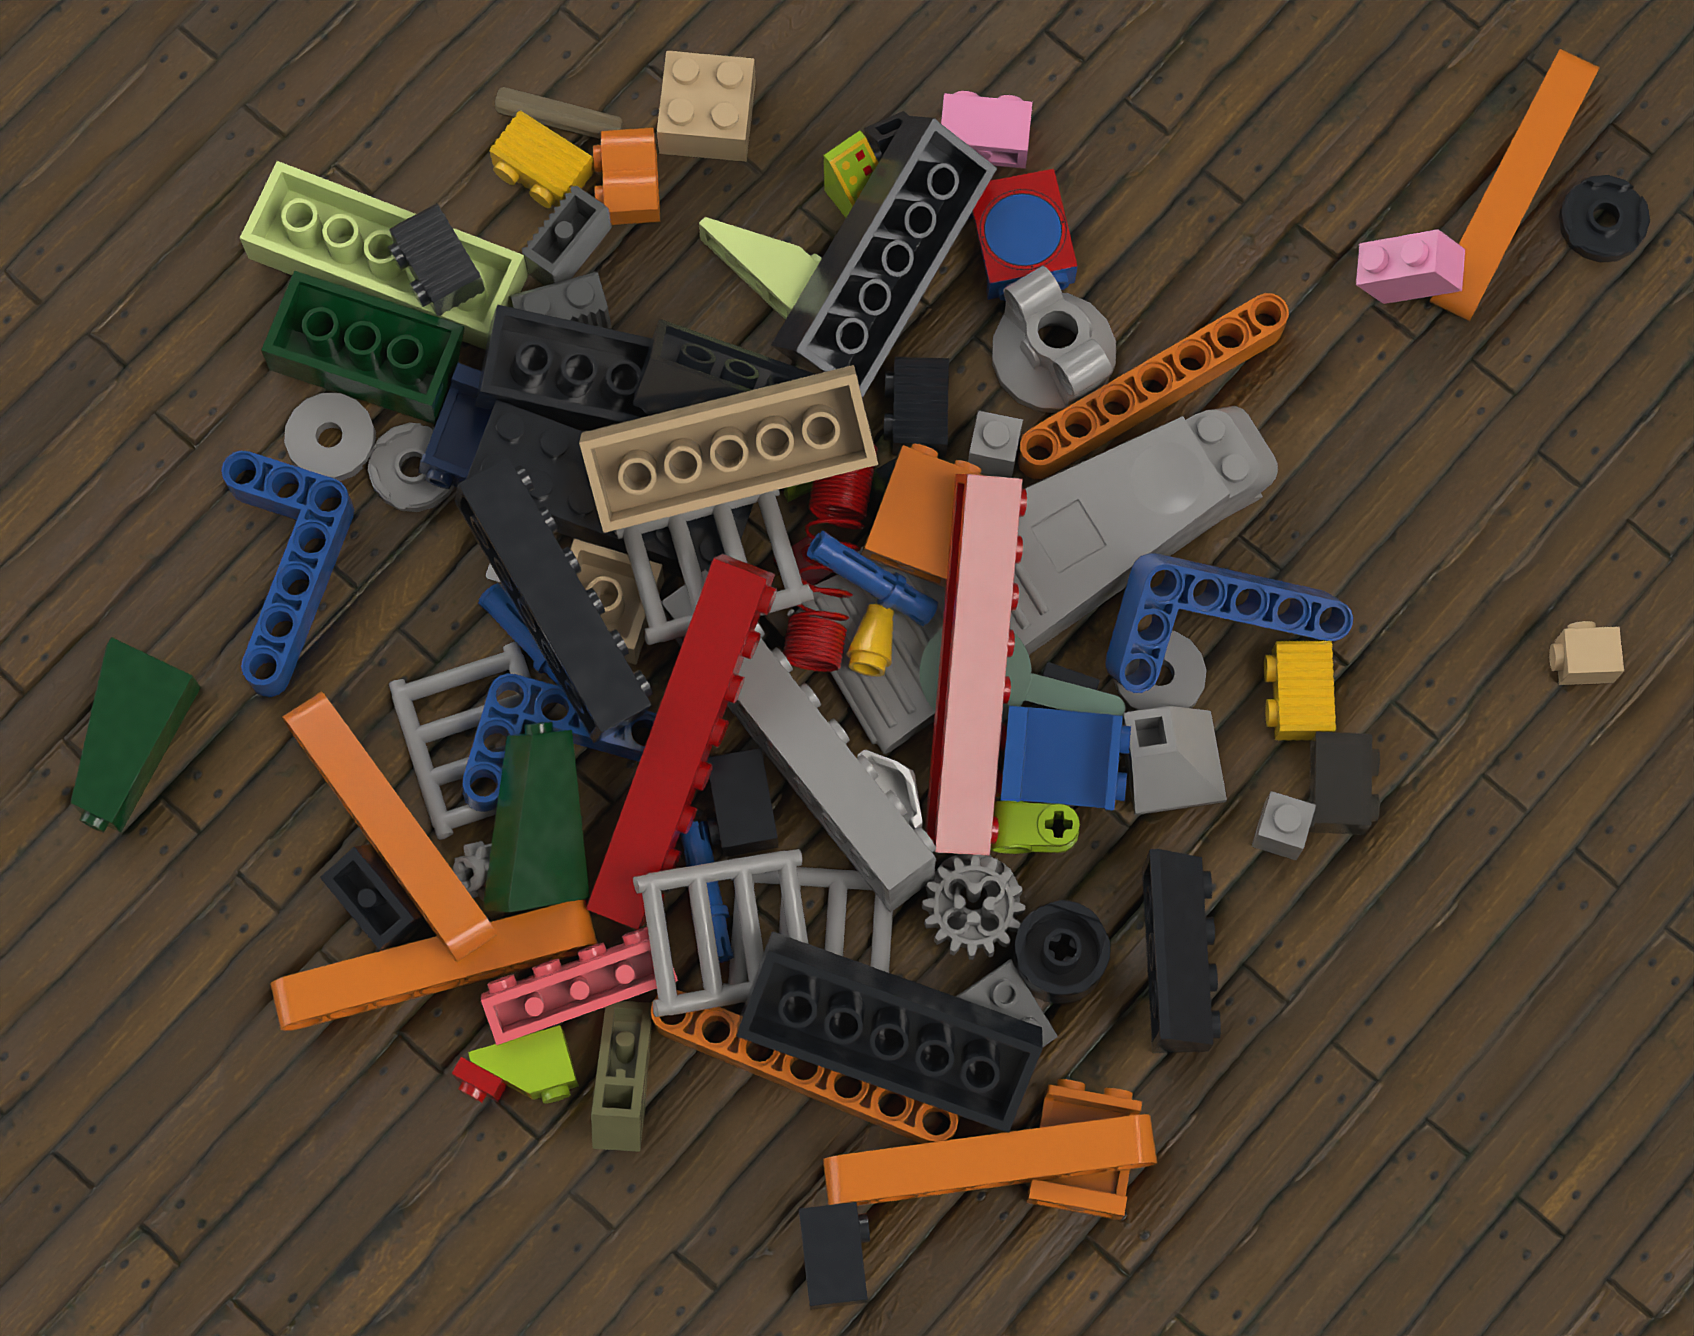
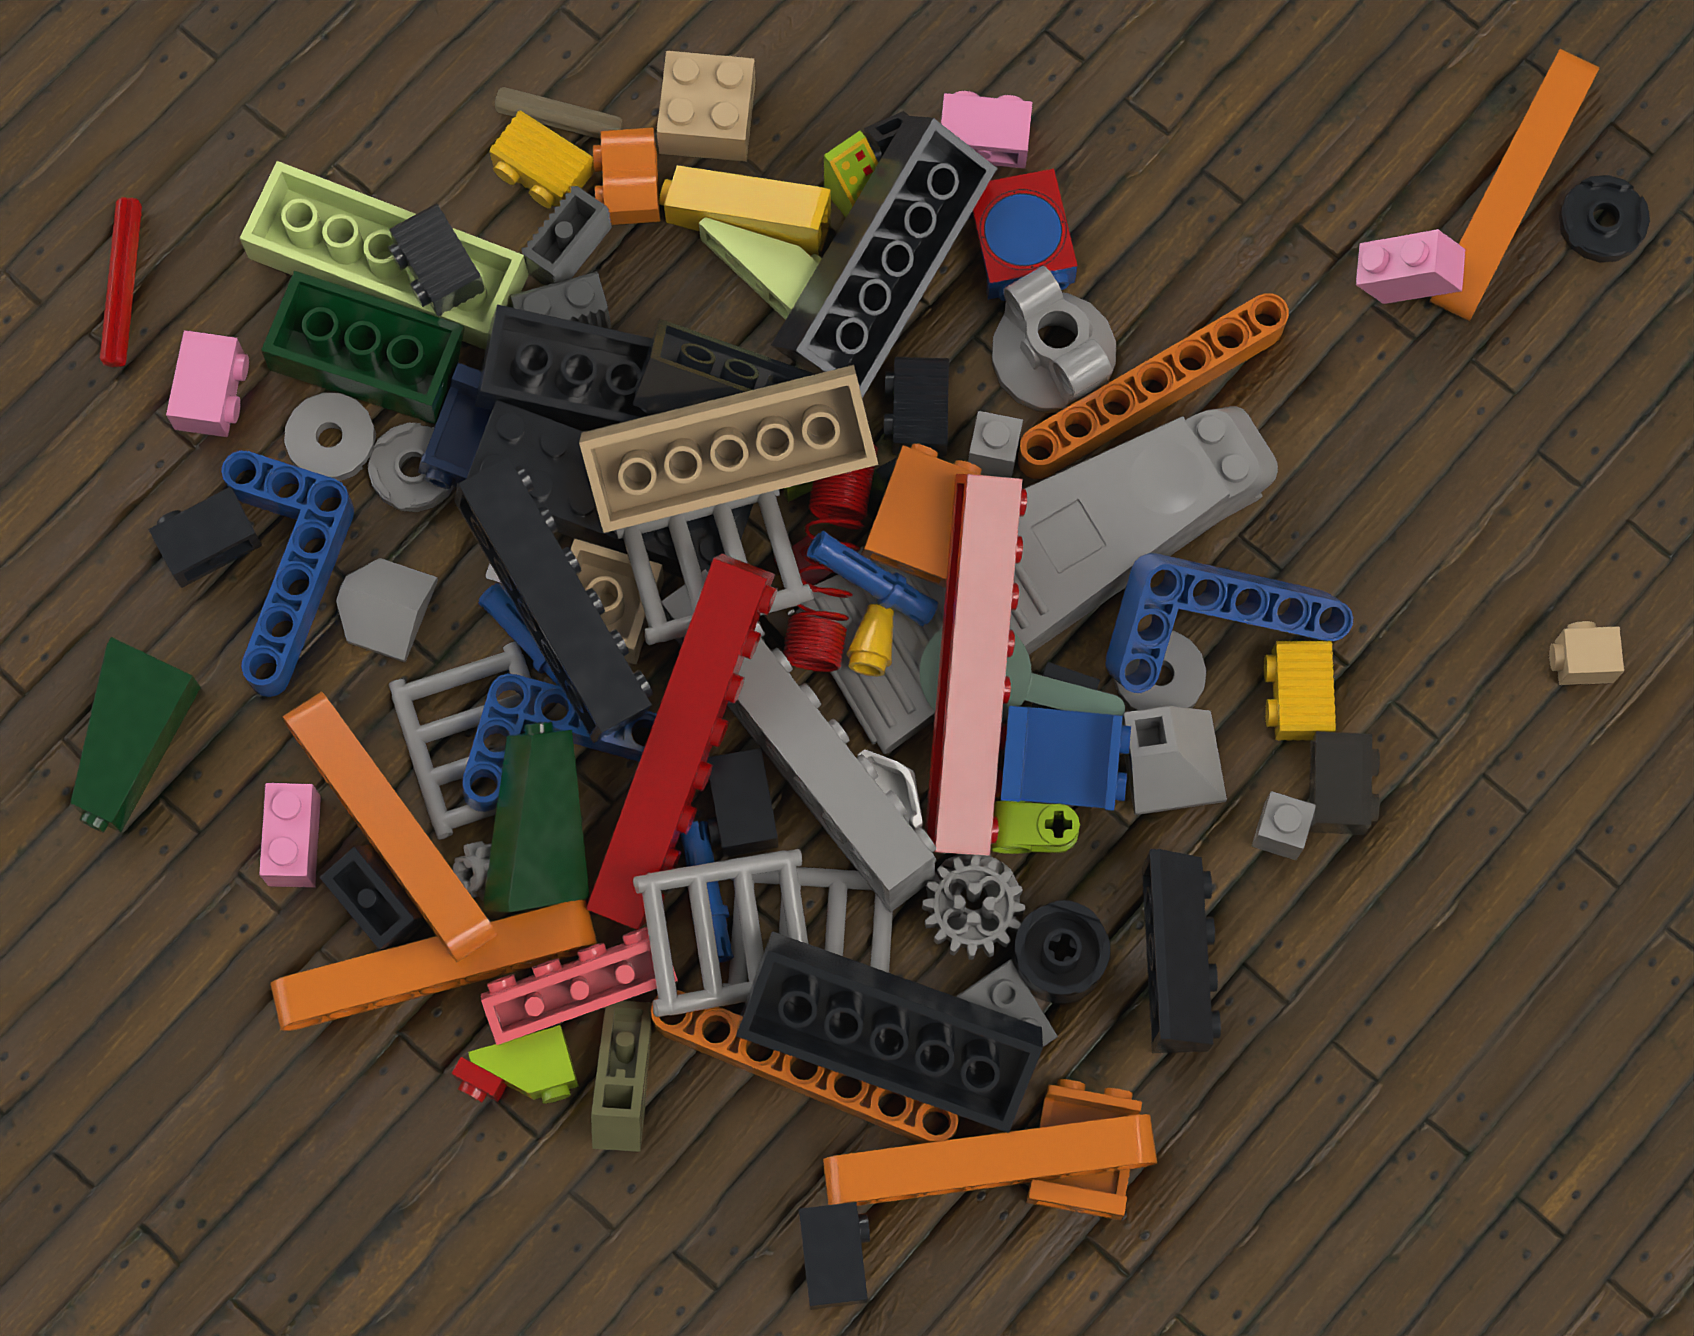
none -> red axle [100,197,142,367]
none -> black brick [148,487,263,588]
none -> bright pink brick [166,330,249,437]
none -> bright pink brick [259,783,321,887]
none -> light grey slope [336,558,438,663]
none -> yellow slope [659,165,831,257]

